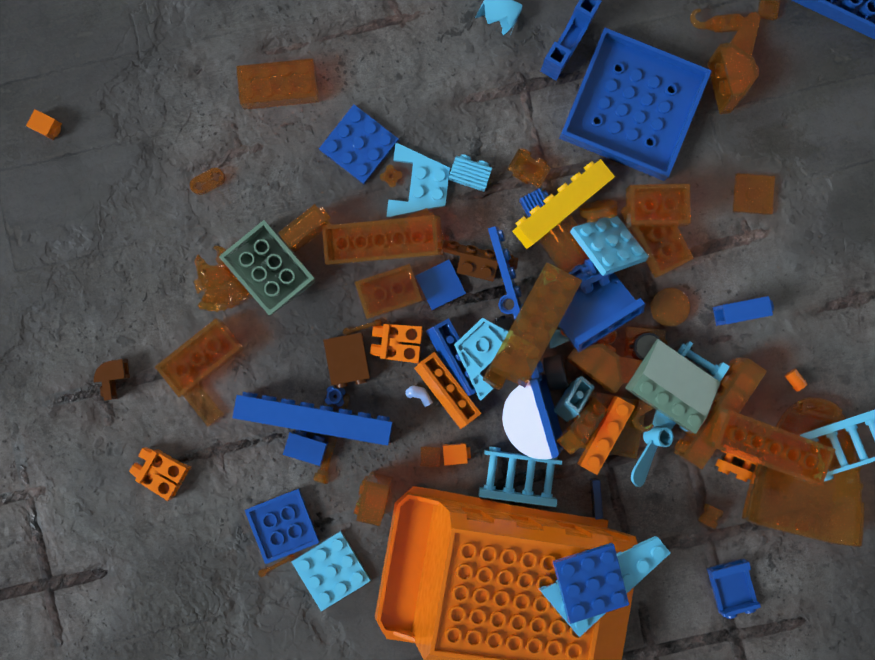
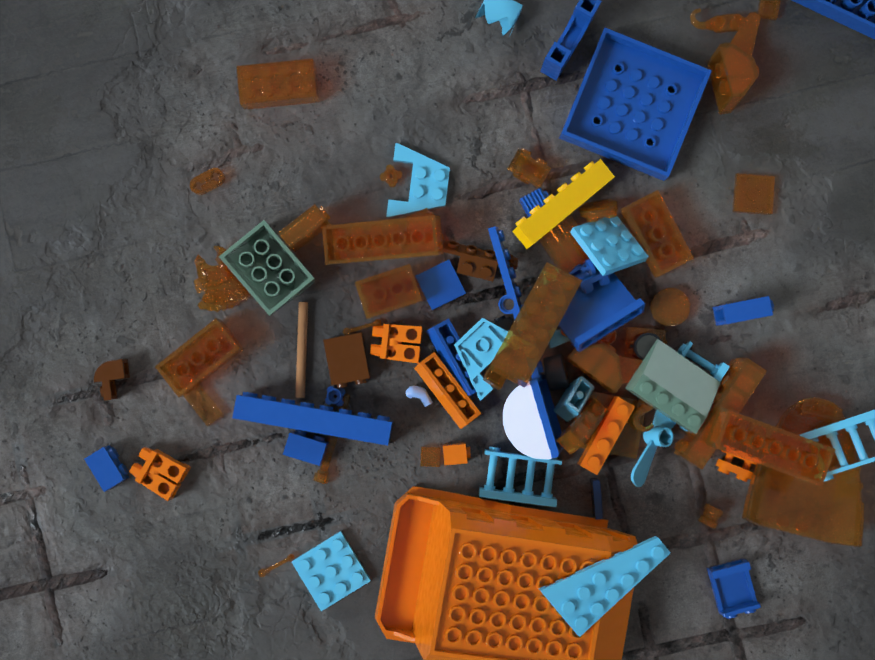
orange brick [26,109,62,140] -> none
blue plate [244,488,320,564] -> none
blue plate [319,104,399,184] -> none
clear orange brick [354,472,393,526] -> none
medium azure brick [449,154,492,192] -> none
blue plate [553,543,629,624] -> none
clear orange brick [626,184,691,228] -> none
orange piece [785,368,808,392] -> none
none -> blue brick [84,445,130,492]
none -> medium nougat piece [295,302,308,398]

